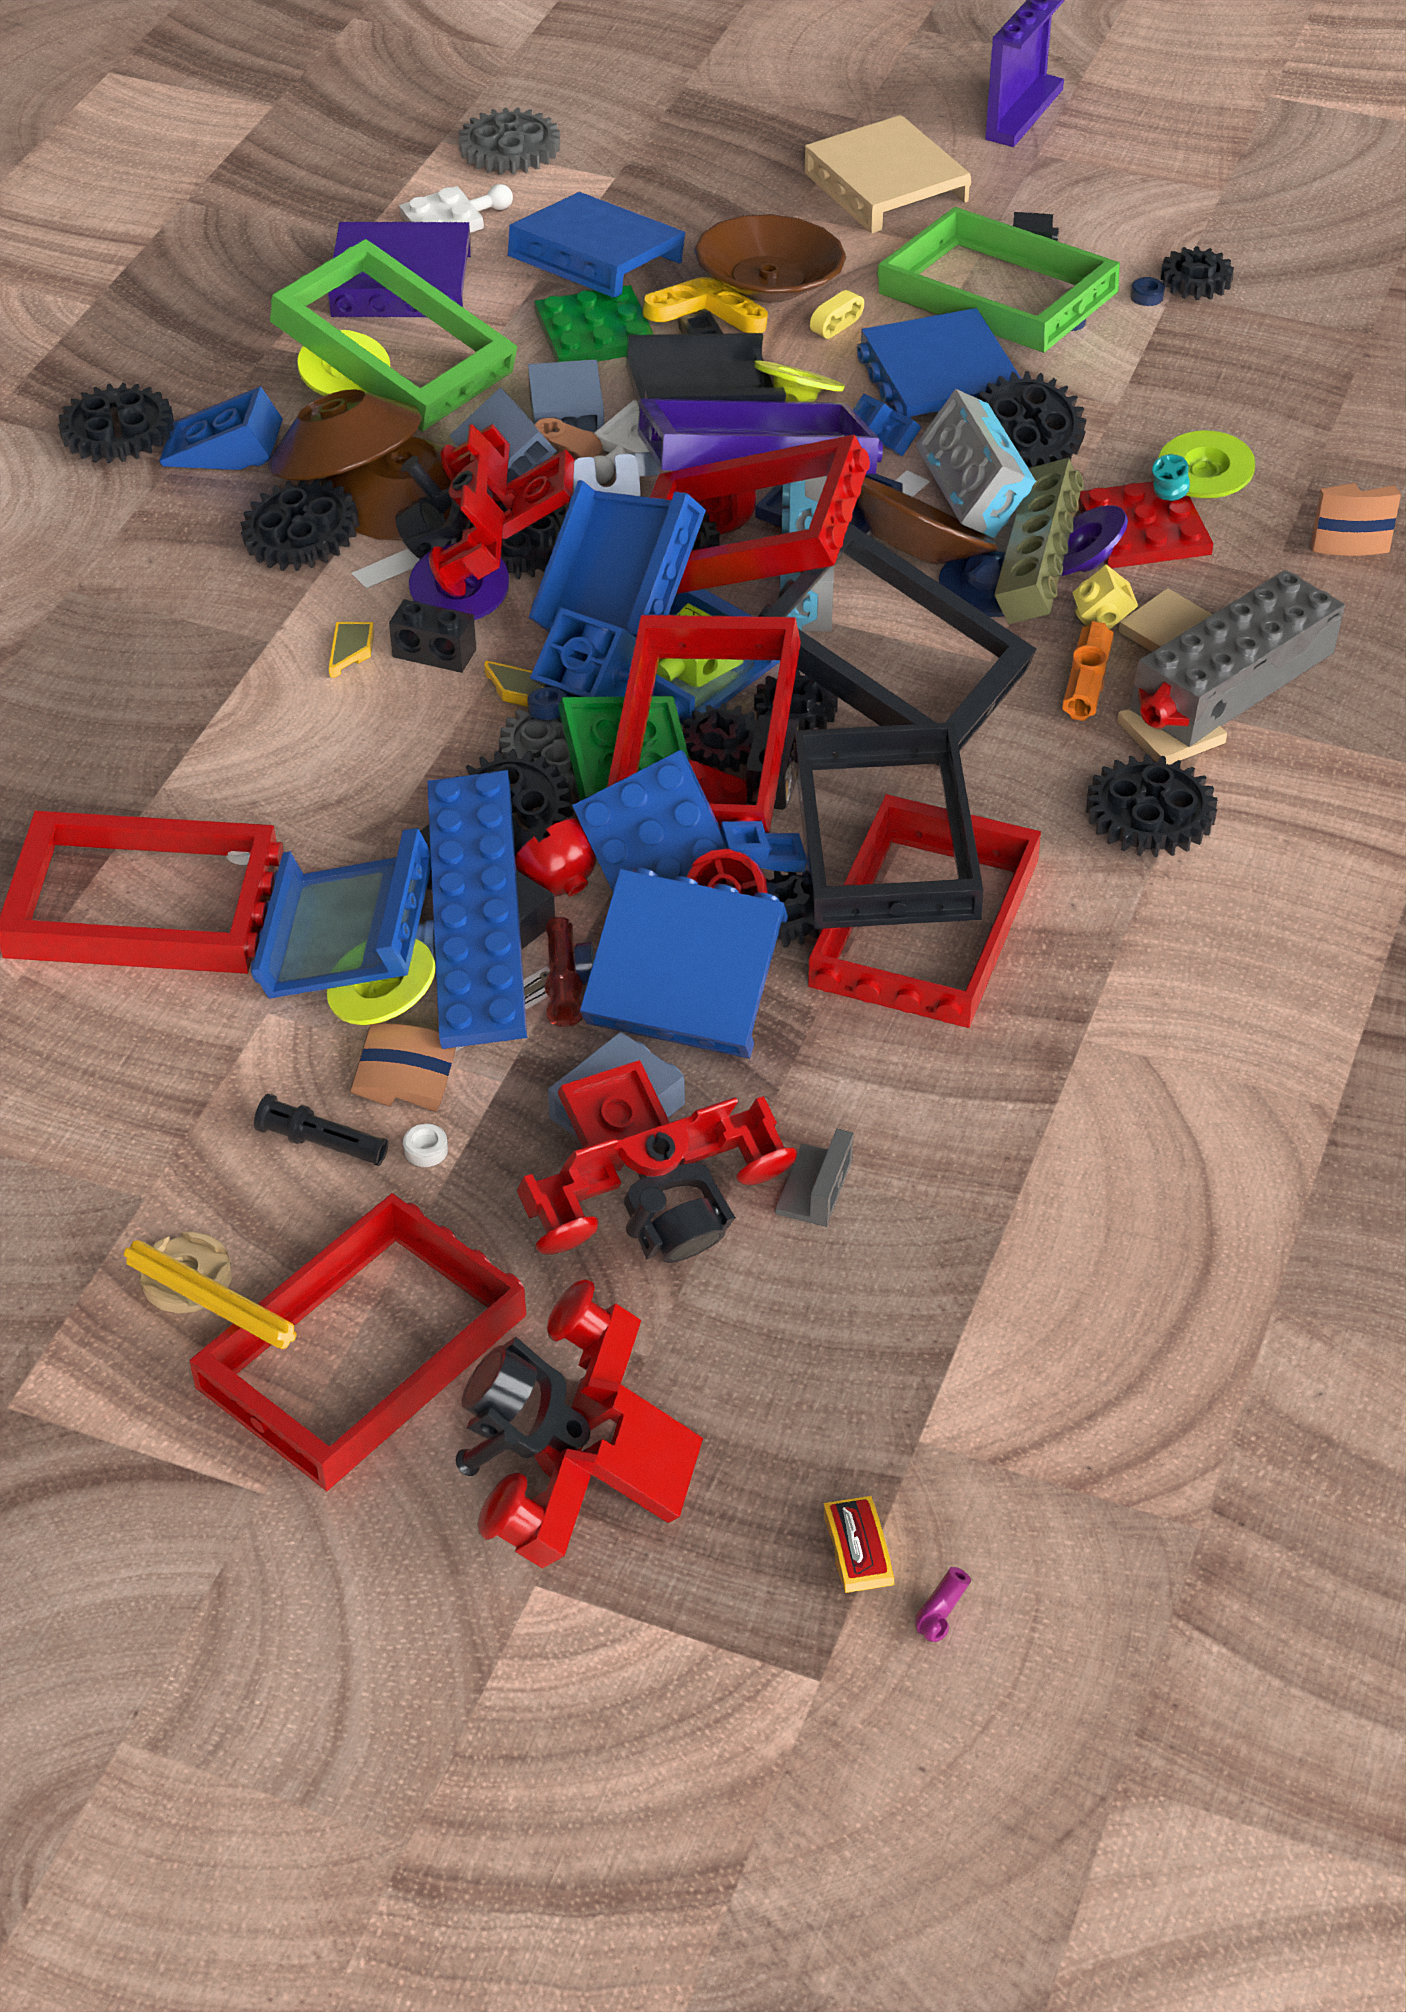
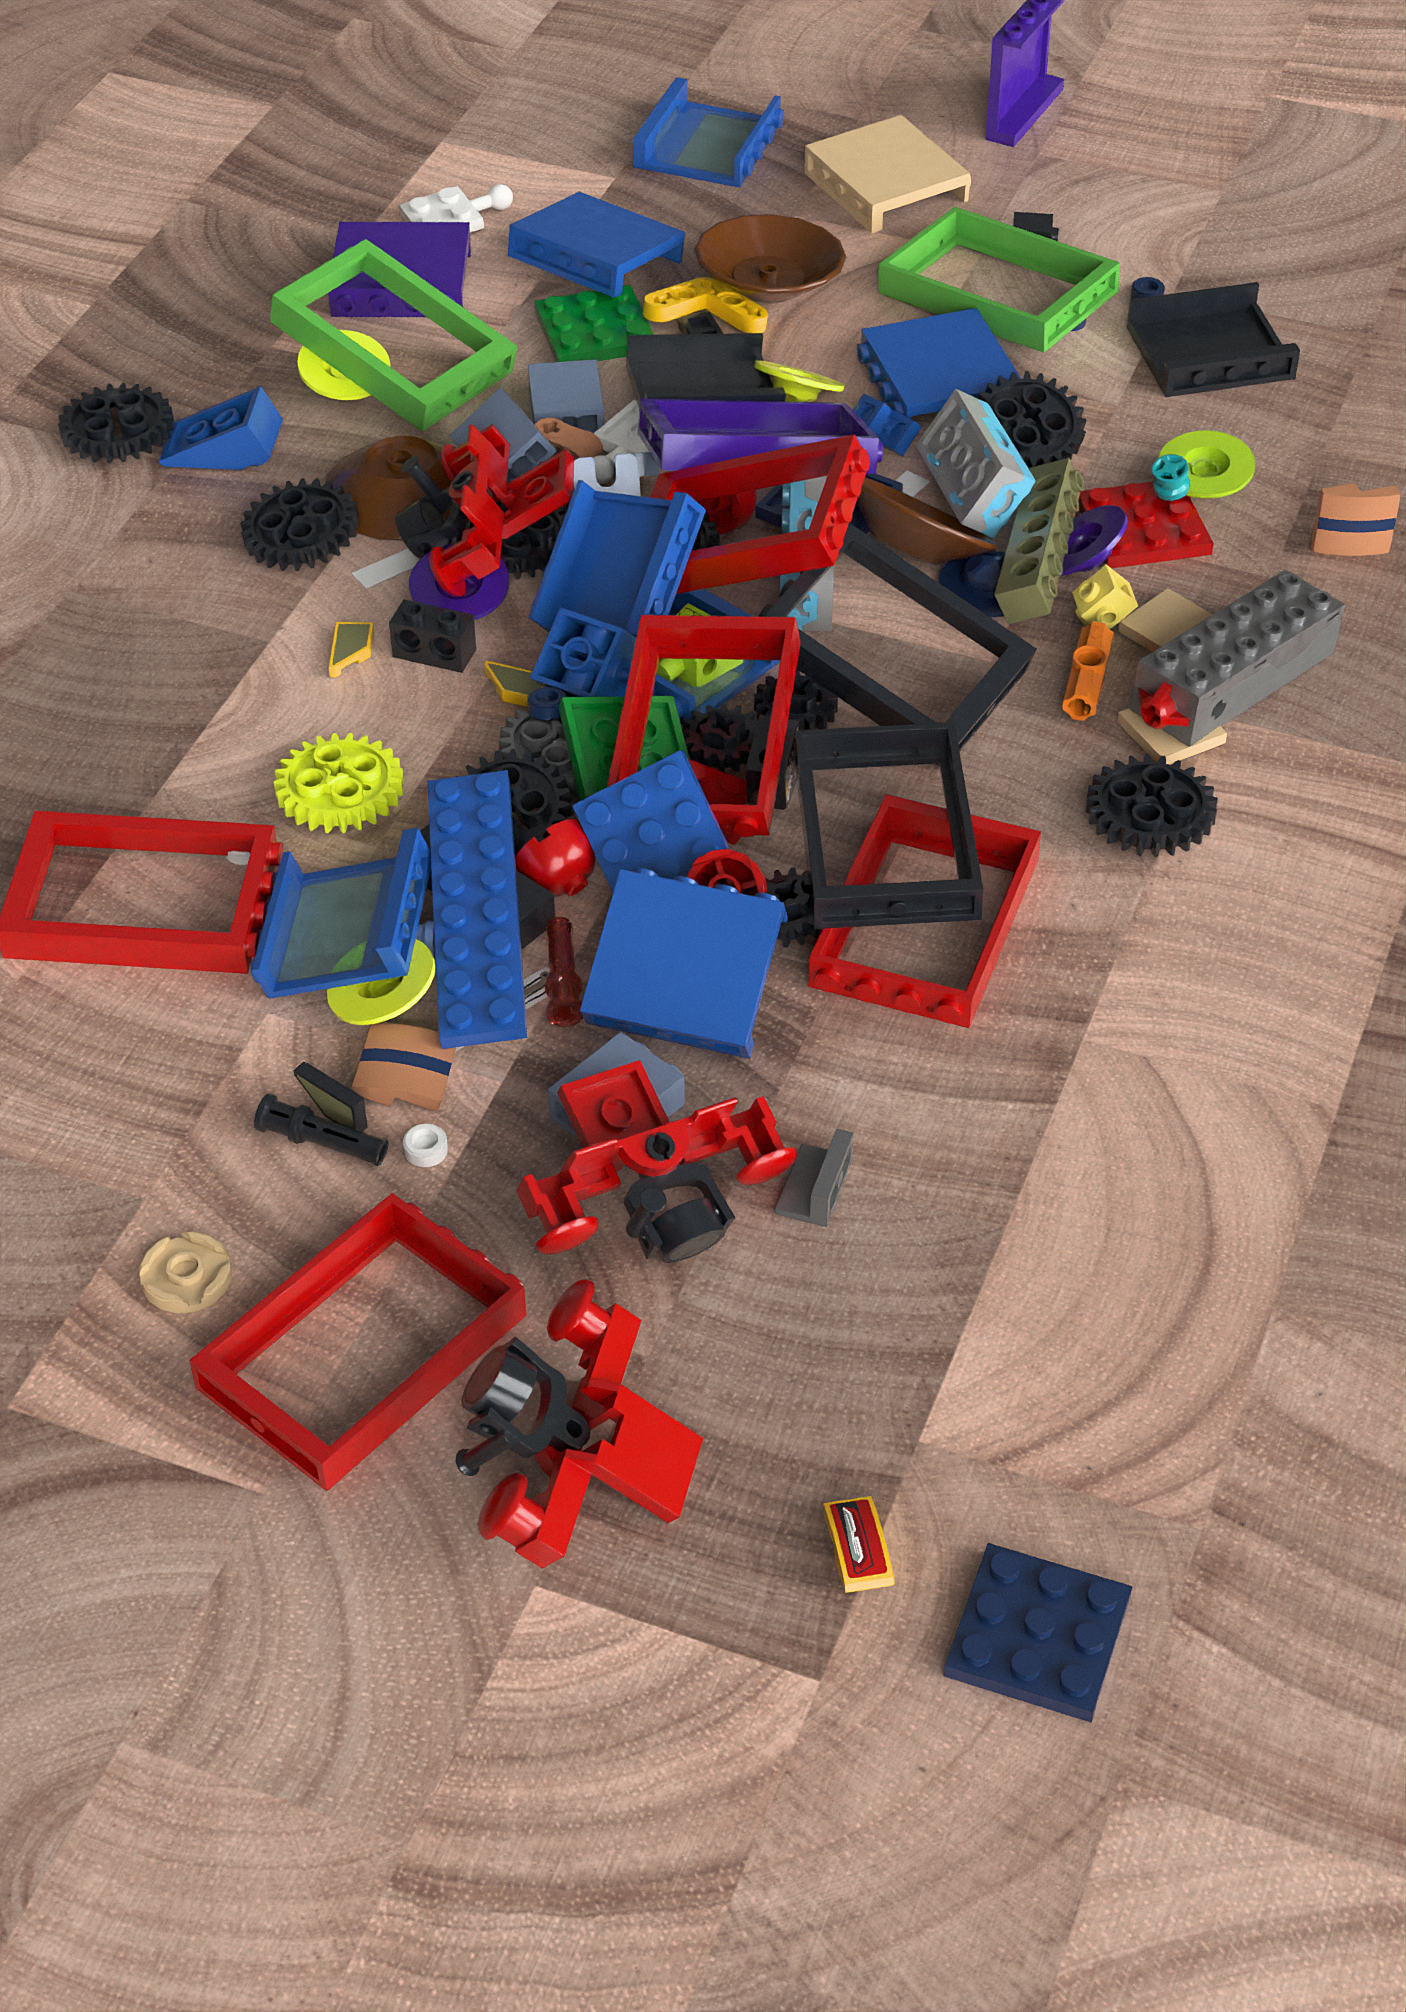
yellow axle [123,1240,297,1349] -> none
reddish brown dish [268,389,422,481] -> none
dark grey gear [458,108,560,175] -> none
dark blue tile [574,942,594,985] -> none
blue slope [721,821,807,873] -> none
light yellow beam [810,290,864,339] -> none
magenta arm [915,1567,971,1642] -> none
black gear [1160,246,1234,300] -> none
none -> neon yellow gear [274,733,404,833]
none -> black tile [293,1062,368,1132]
none -> panel [633,77,784,188]
none -> dark blue plate [944,1543,1133,1723]
none -> black panel [1127,282,1300,398]

